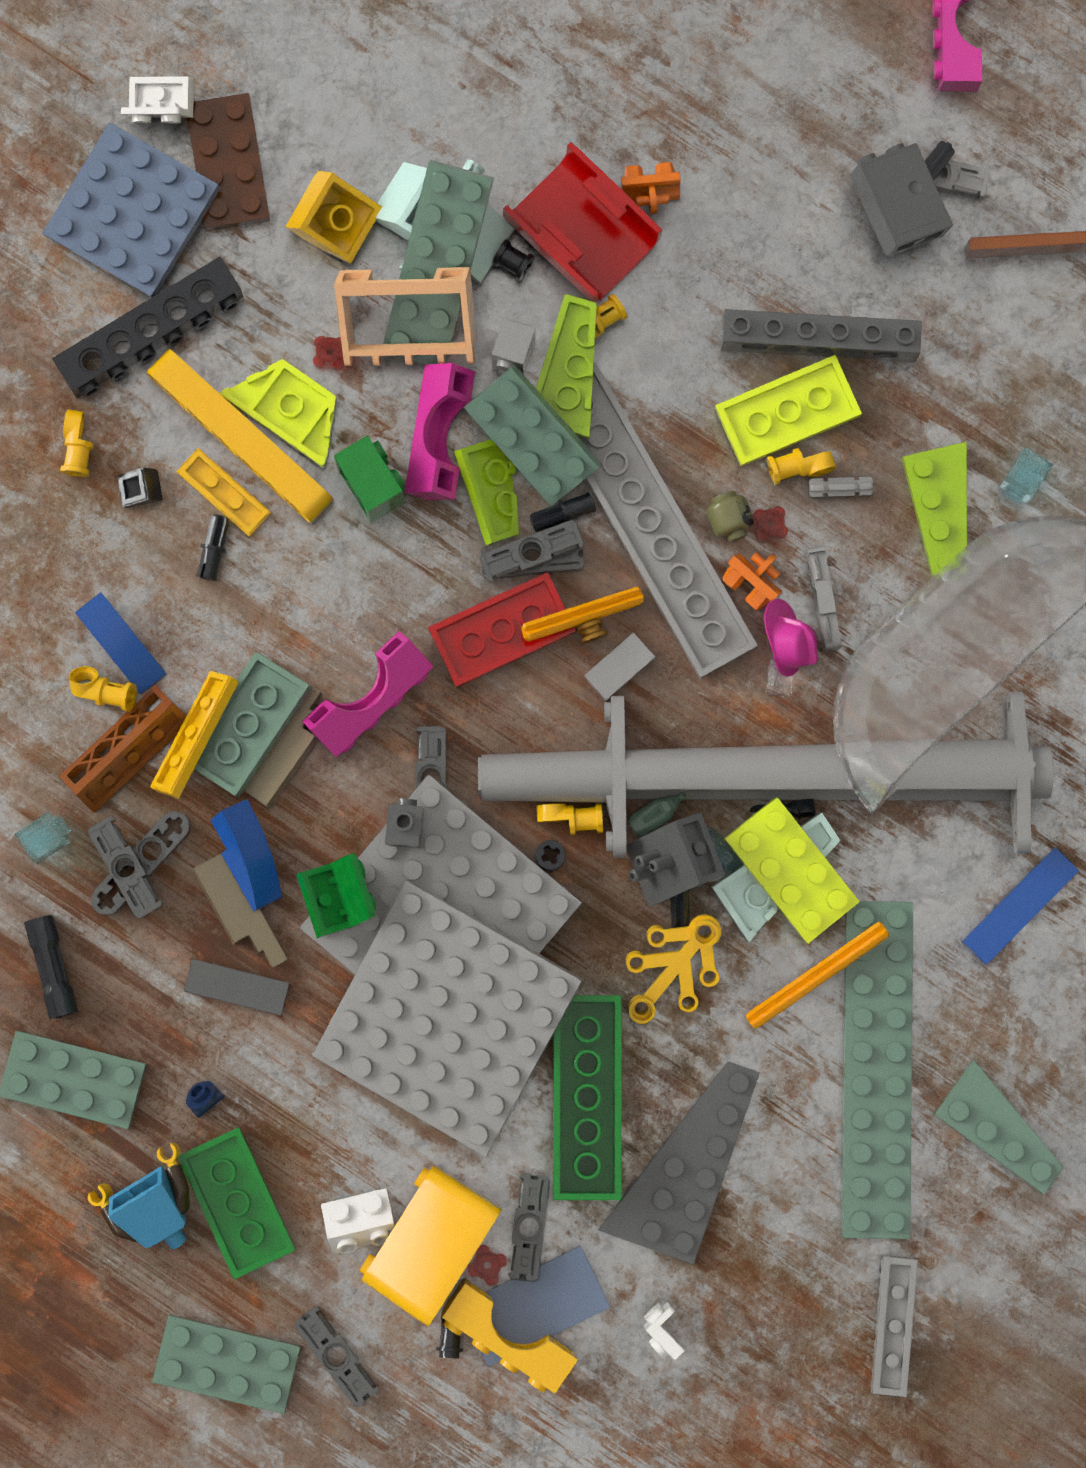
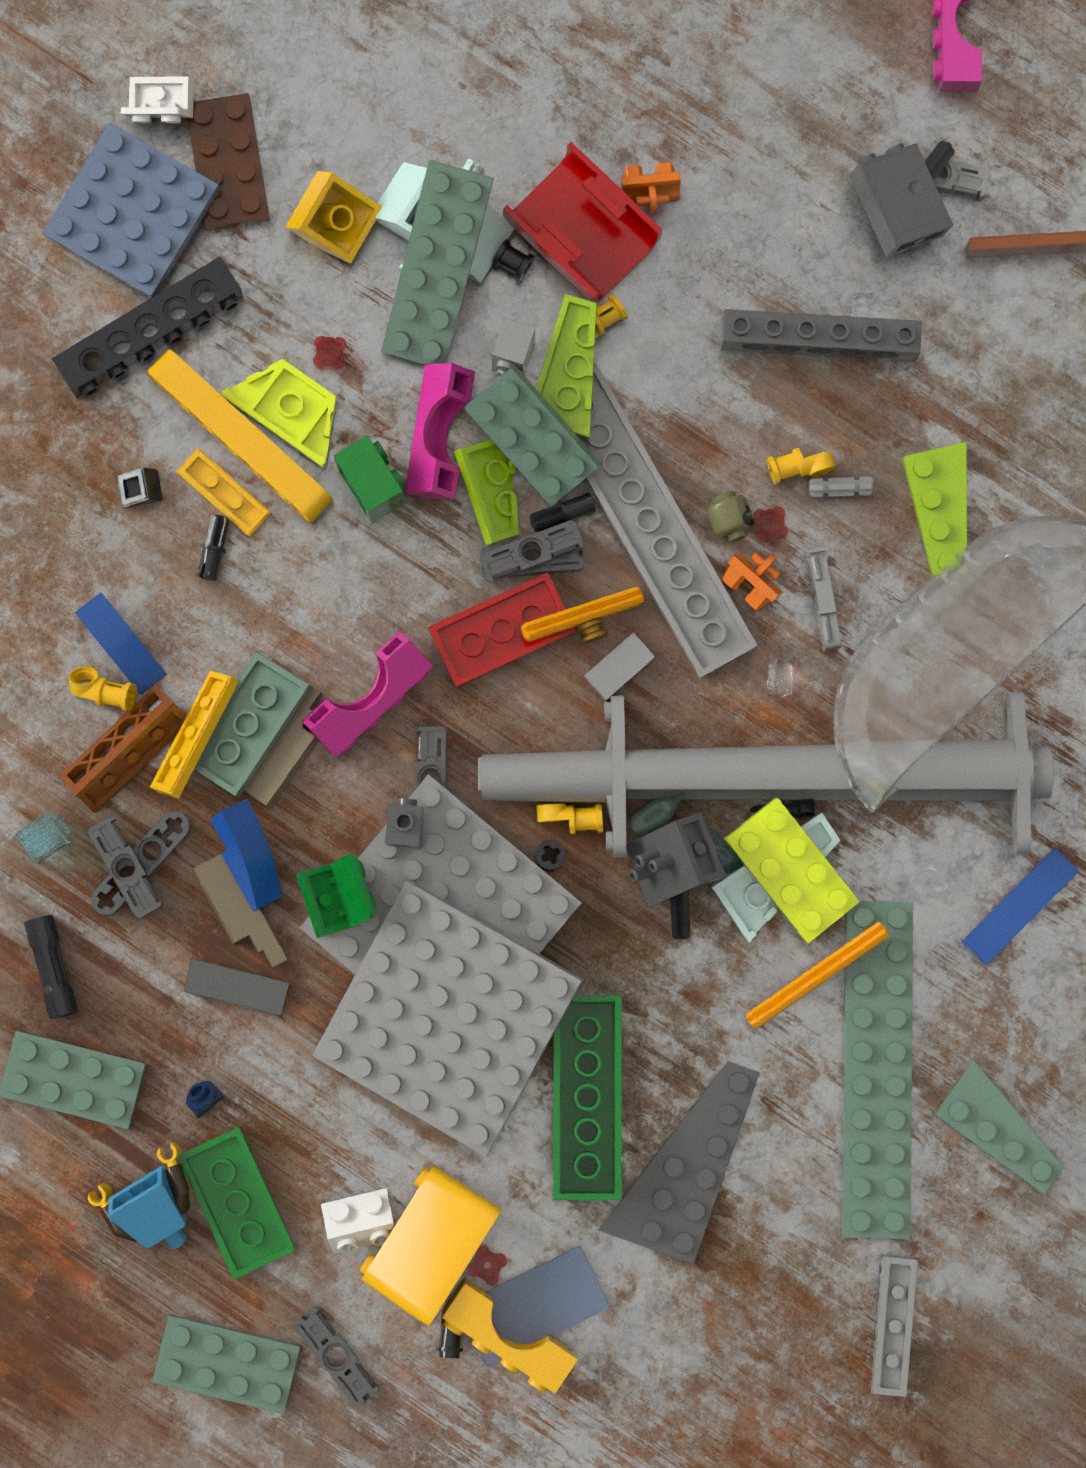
yellow connector [60,409,94,478] -> none
light nougat hinge [334,267,477,366] -> none
dark grey piece [508,1173,550,1282] -> none
yellow plant [626,914,721,1024] -> none
white bracket [643,1302,685,1360] -> none
neon yellow plate [715,355,862,467] -> none
dark pink piece [764,598,818,677] -> none
clear light blue brick [1000,448,1053,504] -> none

